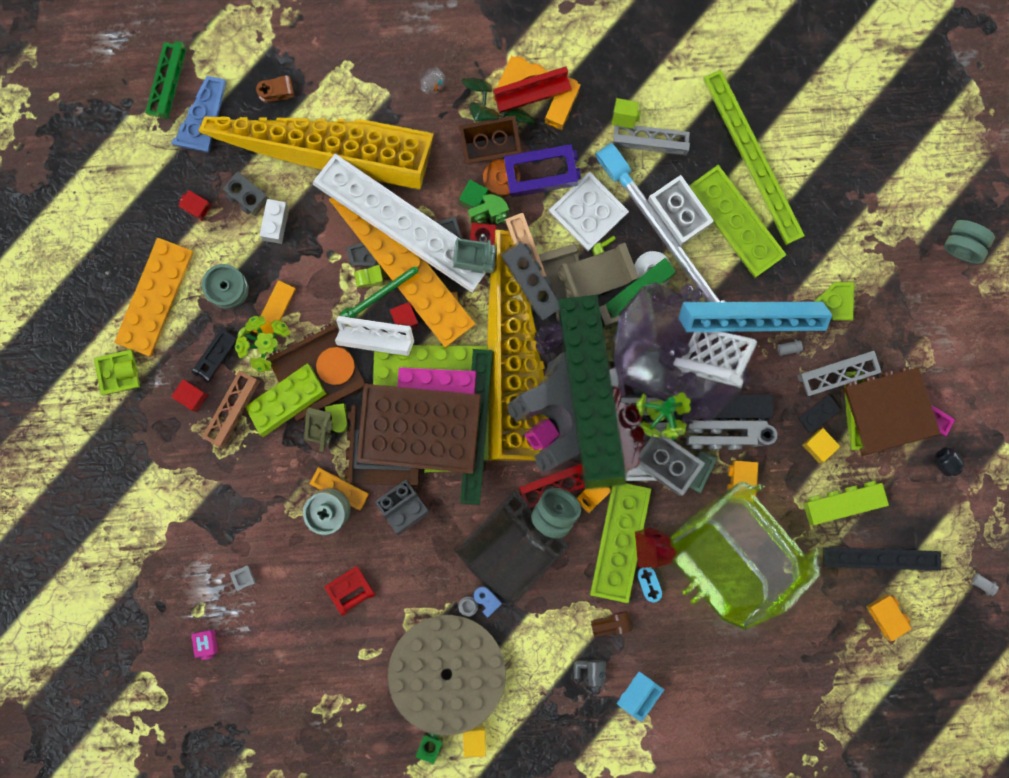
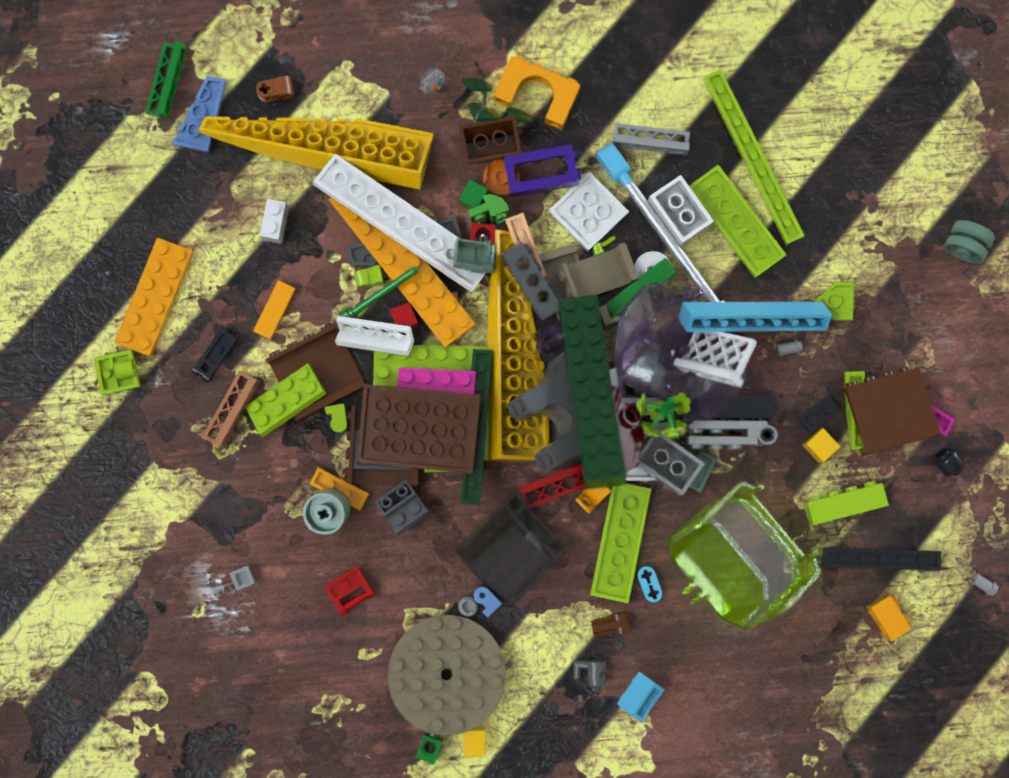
red piece [171,379,208,412] -> none
red brick [179,190,212,221] -> none
dark pink brick [191,629,218,660] -> none
sand green wheel [202,264,249,310] -> none
dark grey brick [223,172,269,216] -> none
lime plant [235,316,291,372] -> none
olive bracket [304,407,333,452] -> none
orange tile [316,347,355,386] -> none
red fence [493,66,572,114] -> none
dark pink brick [524,419,560,450] -> none
sand green wheel [531,488,581,538] -> none
lime brick [612,98,641,129] -> none
dark red torso [635,528,676,568] -> none
light orange brick [727,461,758,502] -> none
light grey fence [797,351,882,396] -> none

